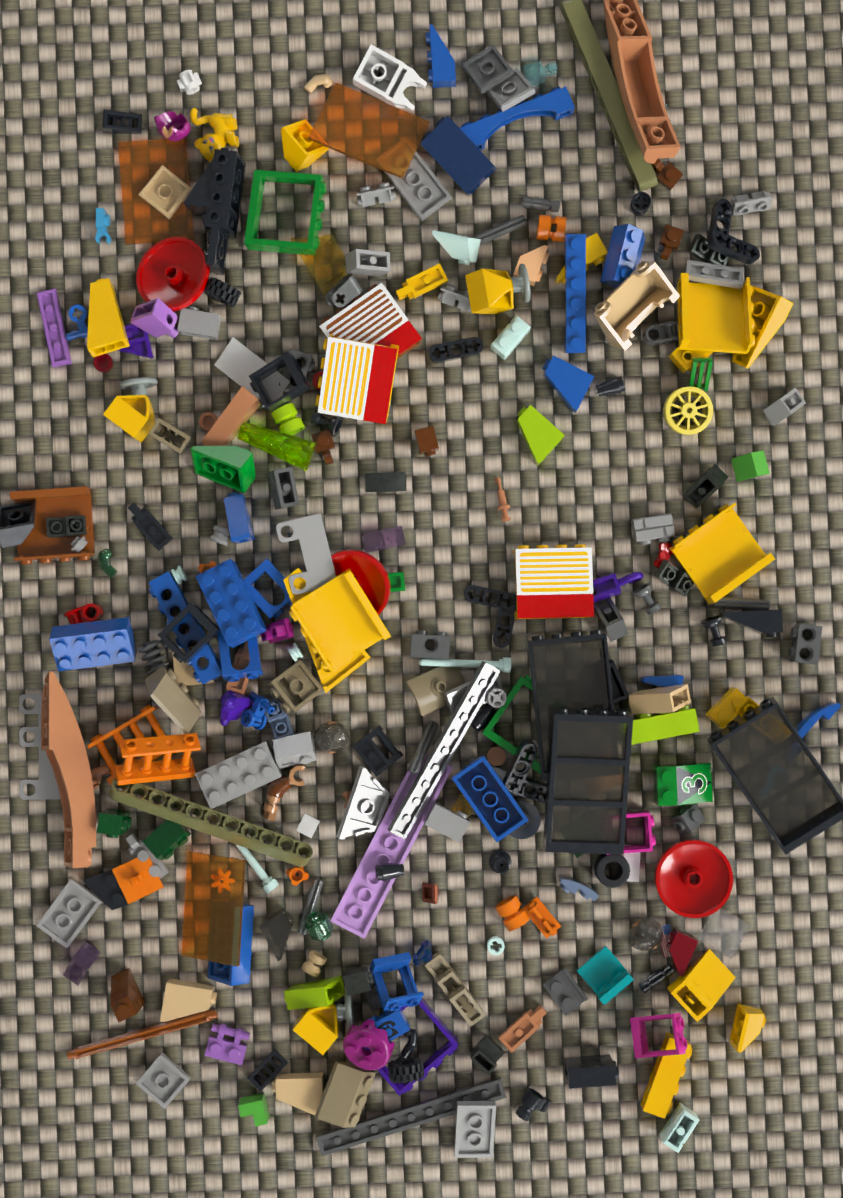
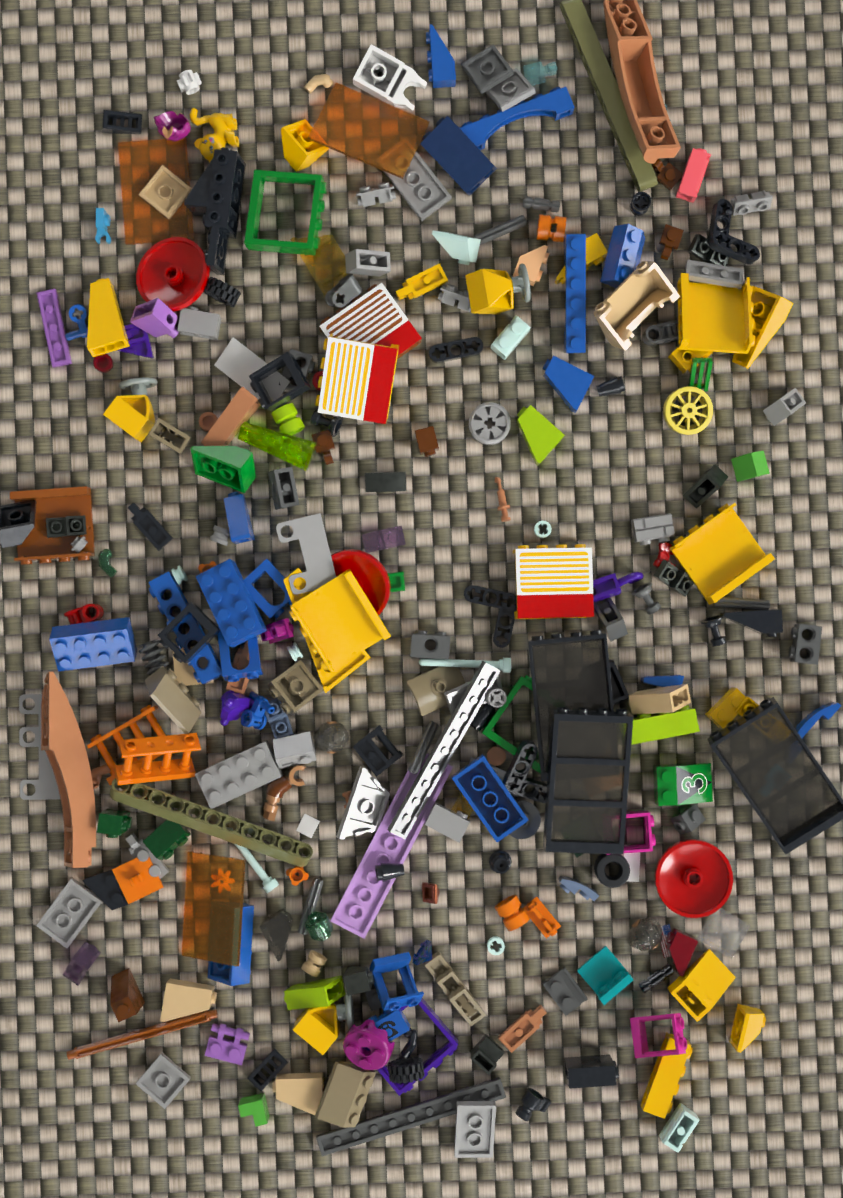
none -> light grey wheel [469,402,511,445]
none -> light aqua bush [534,521,552,538]
none -> coral window [676,148,711,203]

